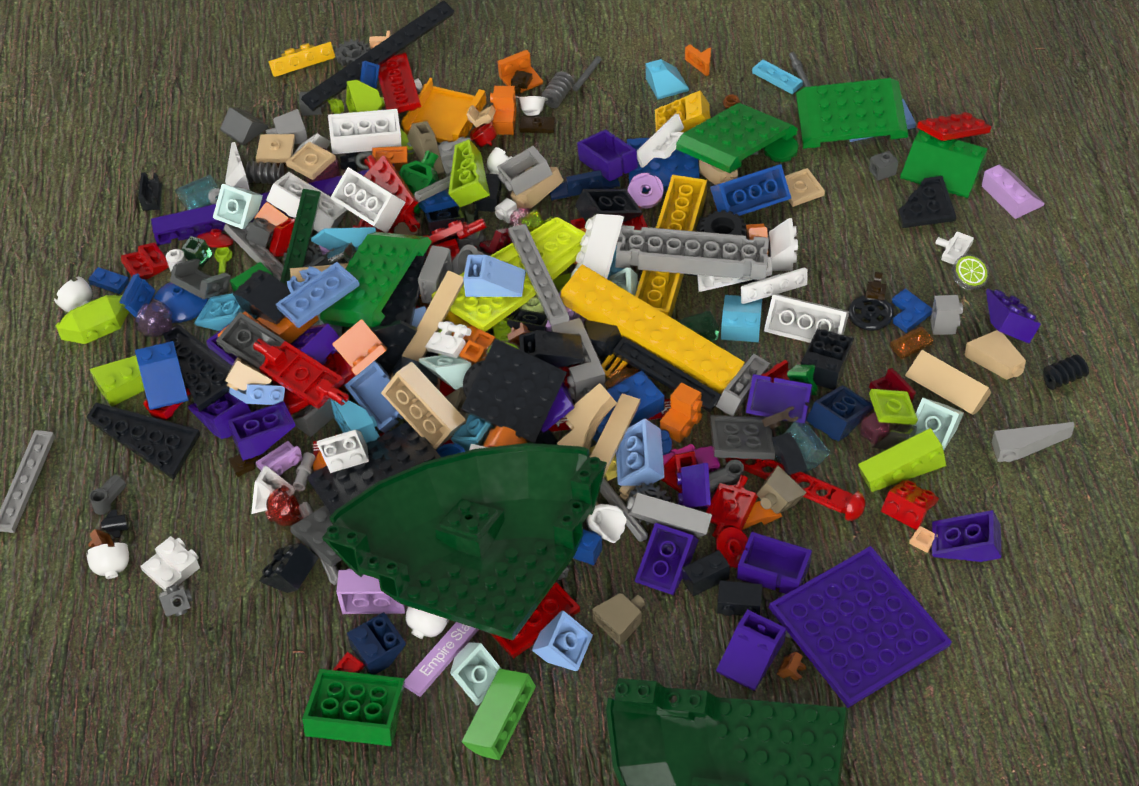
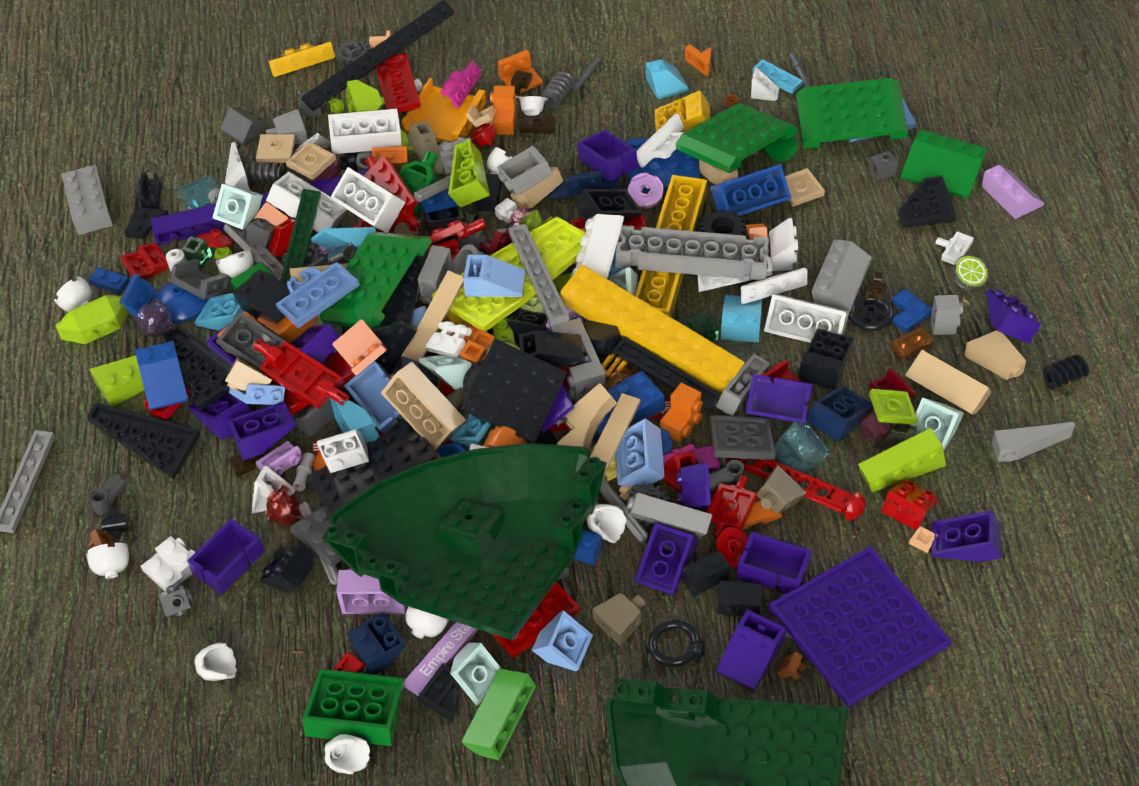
blue tile [360,61,380,89] -> none
dark orange tile [507,322,530,348] -> none
dark brown plate [762,406,799,429] -> none
black slope [771,432,807,475] -> none
green slope [787,364,818,395] -> none
red plate [917,112,991,141] -> none
none -> light grey brick [61,165,113,235]
none -> black wing [125,207,169,239]
none -> dark purple piece [187,518,265,595]
none -> white hair [194,643,237,681]
none -> white cylinder [215,250,254,278]
none -> white hair [324,734,370,774]
none -> black wing [418,663,459,722]
none -> dark pink bracket [440,60,481,109]
none -> black piece [648,620,705,667]
none -> white slope [751,68,779,101]
none -> light grey slope [812,239,872,312]

